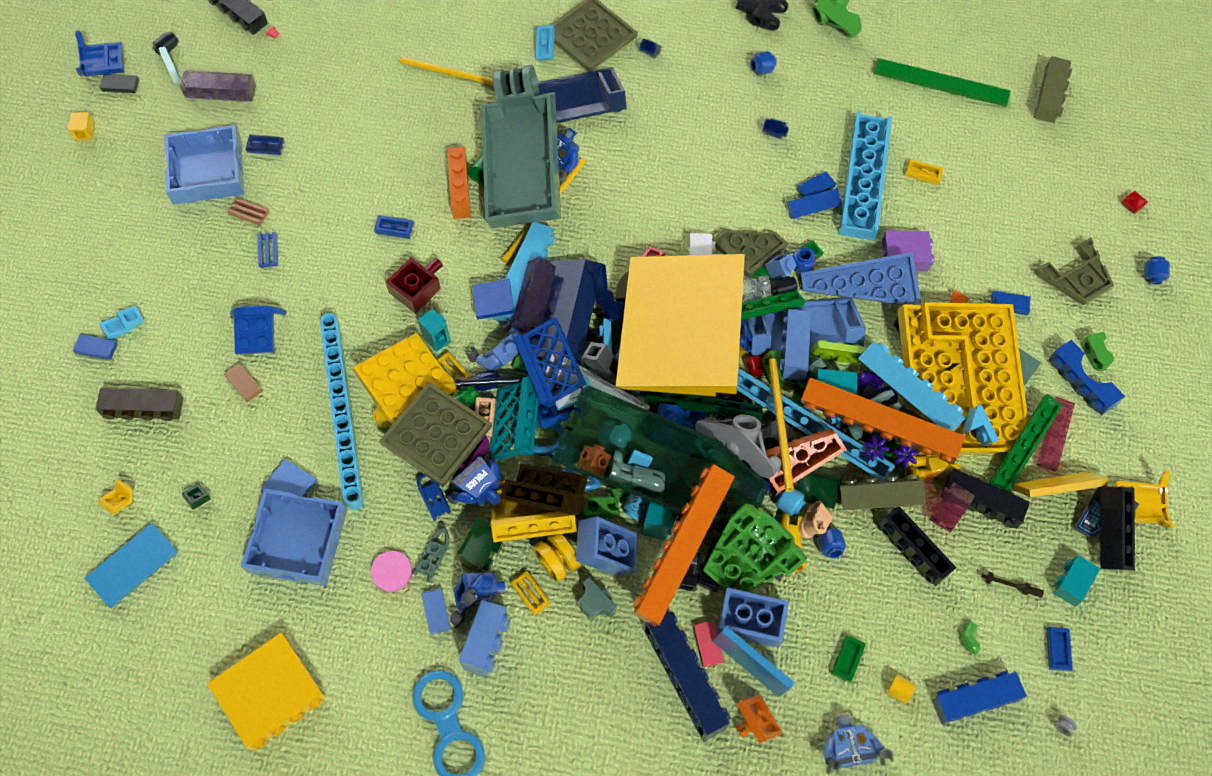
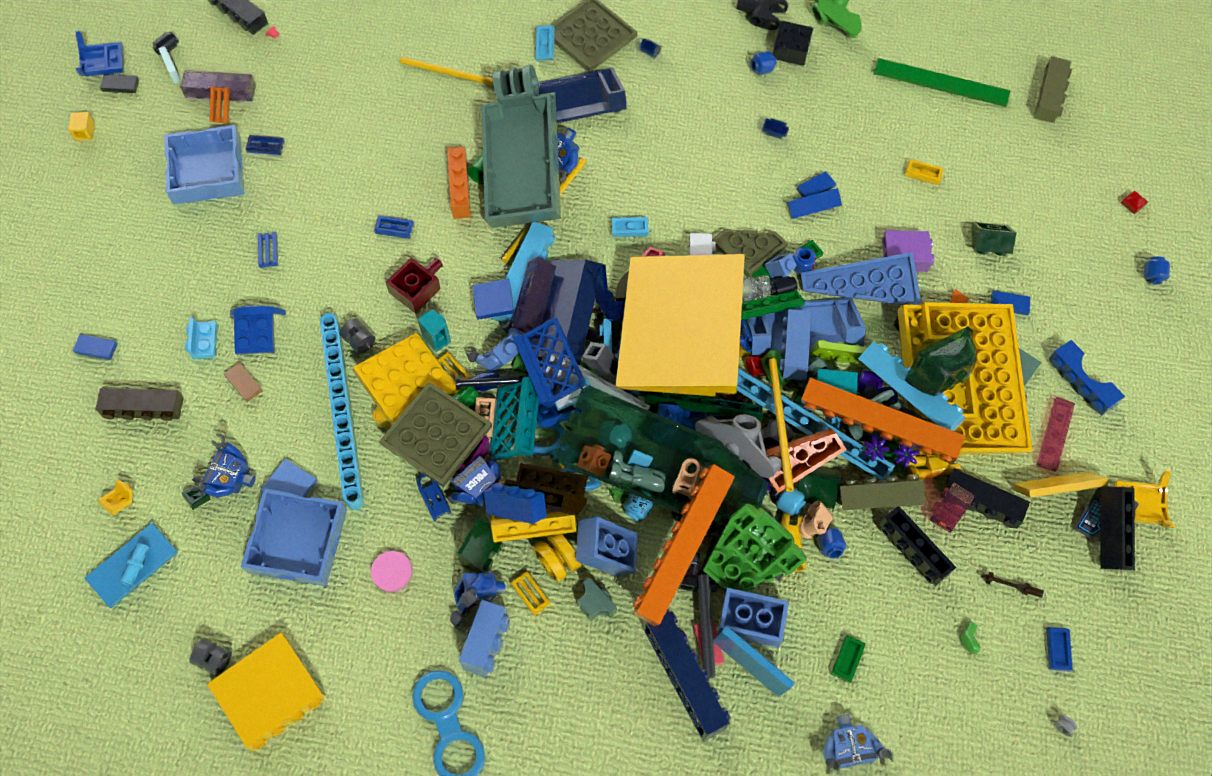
medium azure slope [99,306,144,340] -> none
nougat tile [227,197,269,226] -> none
sand green piece [412,528,449,582] -> none
medium blue tile [421,589,451,635] -> none
bright green leg [581,497,619,520] -> none
teal brick [643,503,676,541] -> none
orange tile [736,695,783,744] -> none
medium azure tile [839,111,892,241] -> none
yellow brick [886,674,916,705] -> none
blue brick [932,670,1027,724] -> none
medium azure slope [962,404,999,447] -> none
green tile [988,394,1063,492] -> none
olive wing [1034,237,1114,305] -> none
teal brick [1053,555,1101,607] -> none
bright green leg [1081,332,1114,371] -> none
none -> medium azure pin [120,543,150,587]
none -> medium azure bracket [185,318,218,359]
none -> blue torso [189,434,256,498]
none -> dark grey wheel [189,638,232,676]
none -> orange tile [209,87,230,124]
none -> flat silver wheel [340,318,376,354]
none -> blue brick [483,483,547,524]
none -> medium azure plate [612,217,649,237]
none -> light nougat piece [672,458,703,500]
none -> dark grey axle [697,574,716,679]
none -> black brick [772,20,814,66]
none -> clear green windscreen [905,326,977,396]
none -> dark green slope [971,222,1017,256]

